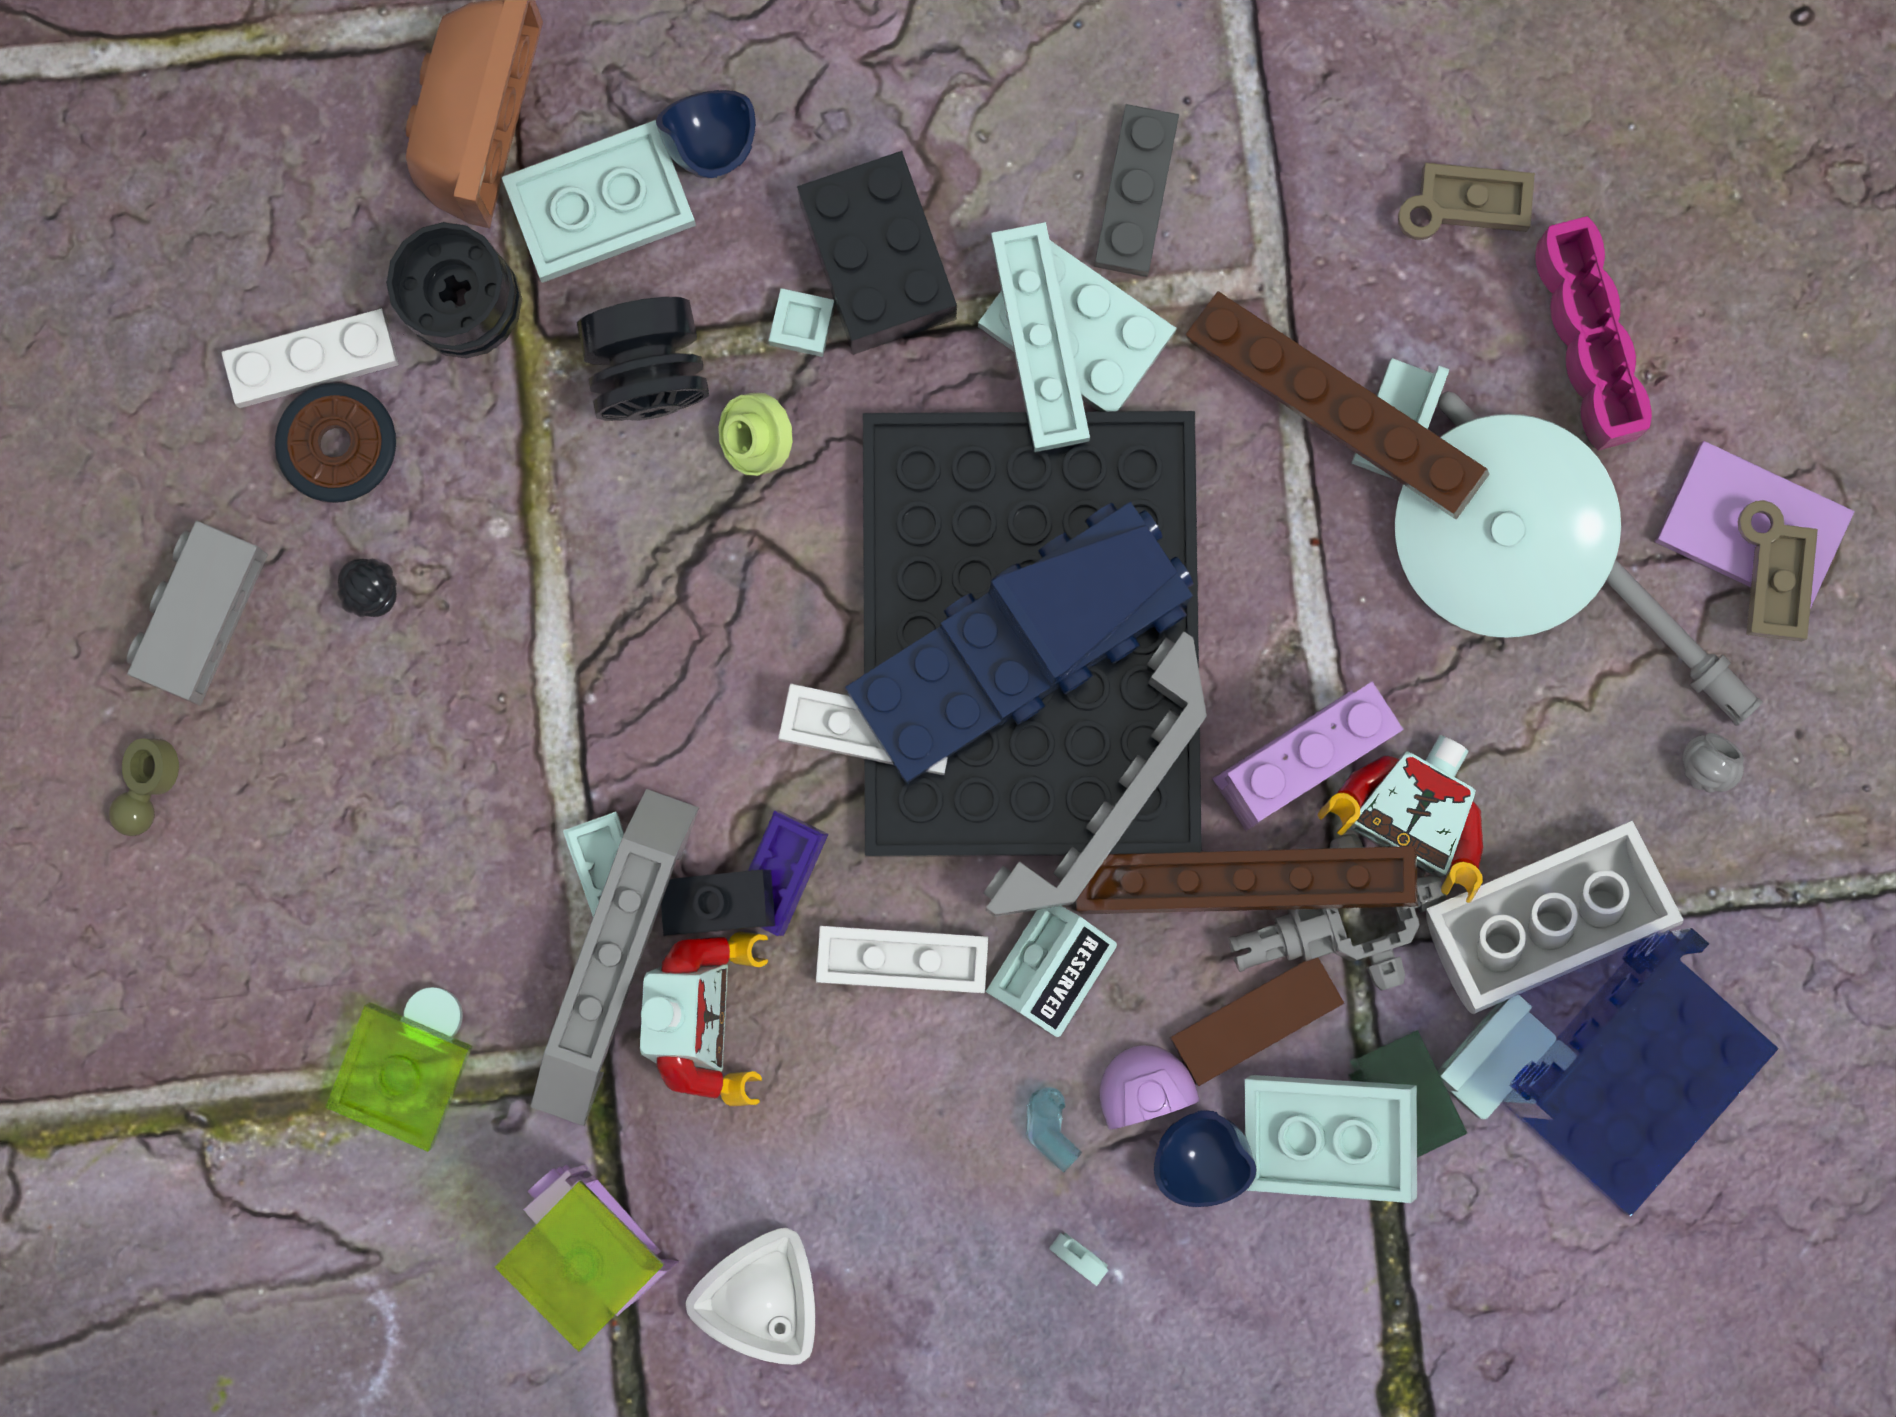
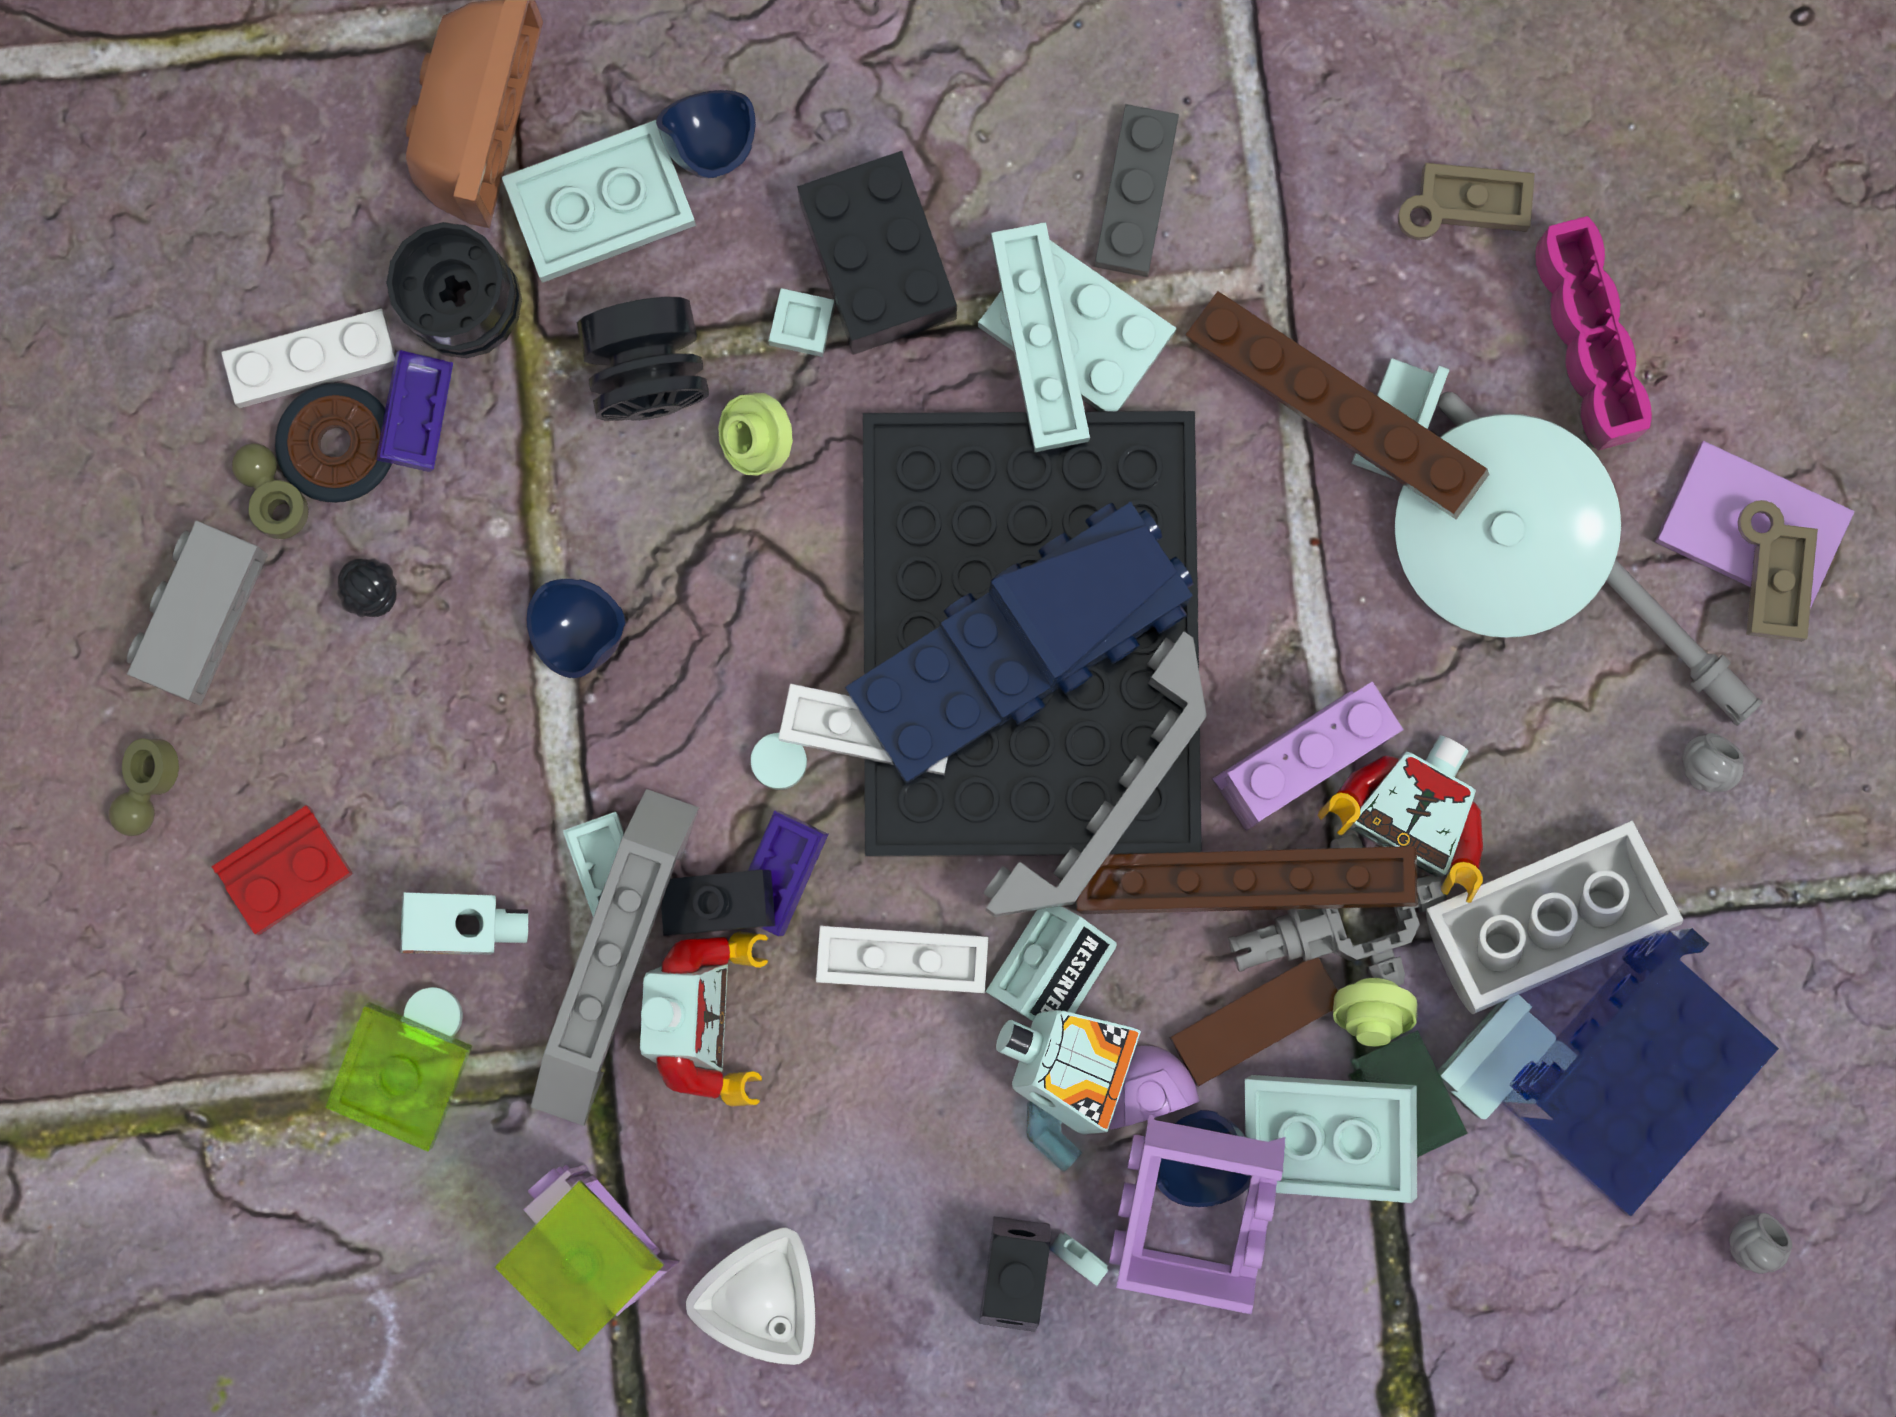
none -> red plate [211,805,353,935]
none -> olive plate [232,443,309,539]
none -> dark purple plate [376,350,453,472]
none -> light aqua torso [400,893,528,955]
none -> dark blue helmet [526,579,625,678]
none -> light aqua tile [751,733,807,790]
none -> black torso [979,1216,1051,1332]
none -> torso [996,1010,1141,1135]
none -> lavender window [1109,1114,1286,1314]
none -> yellowish green plate [1333,978,1418,1047]
none -> light grey piece [1729,1213,1792,1274]

